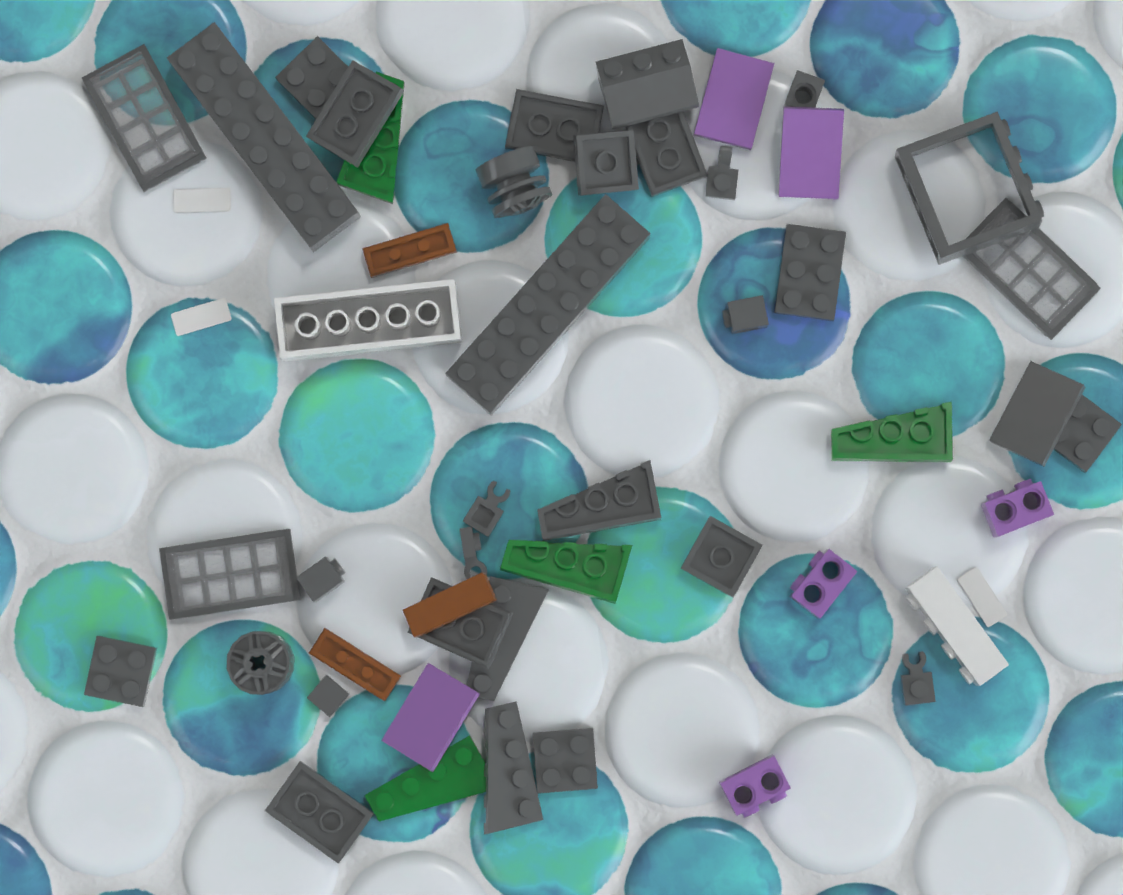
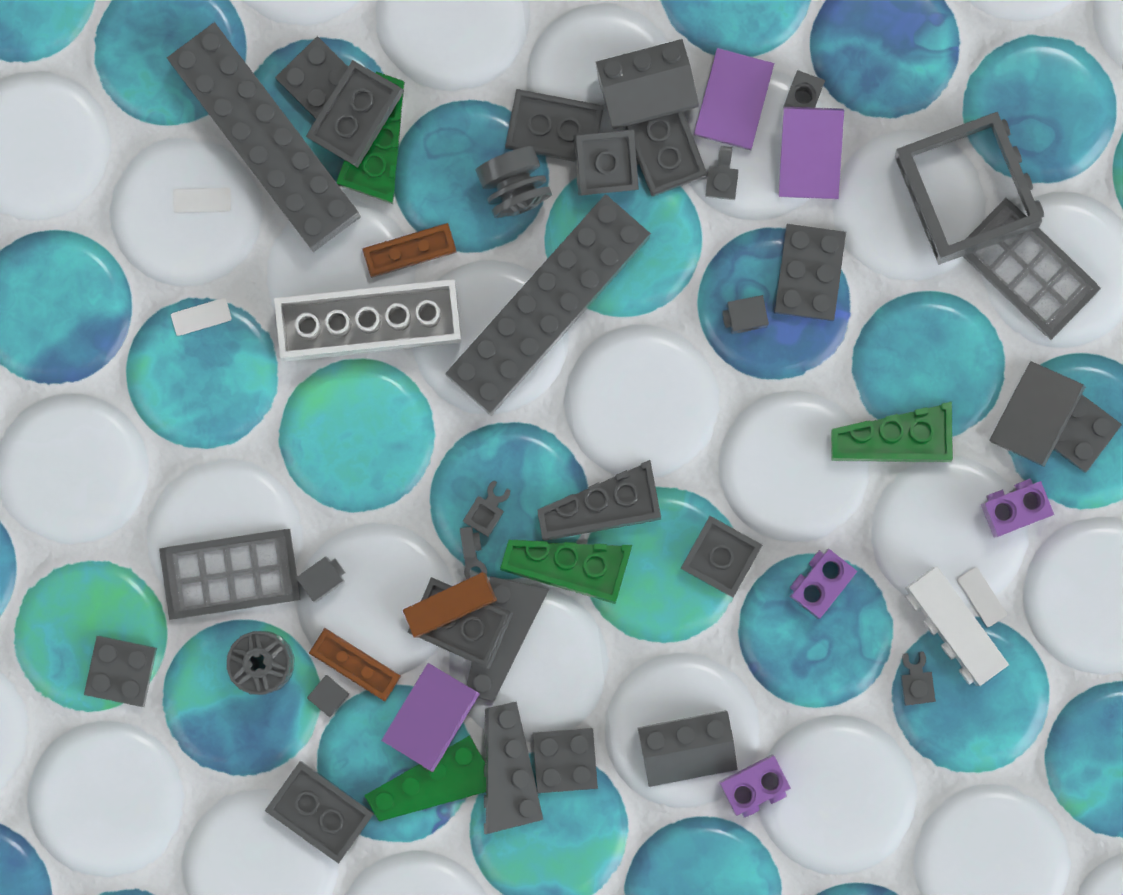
clear piece [82,44,206,192] -> none
none -> dark grey slope [637,710,738,787]

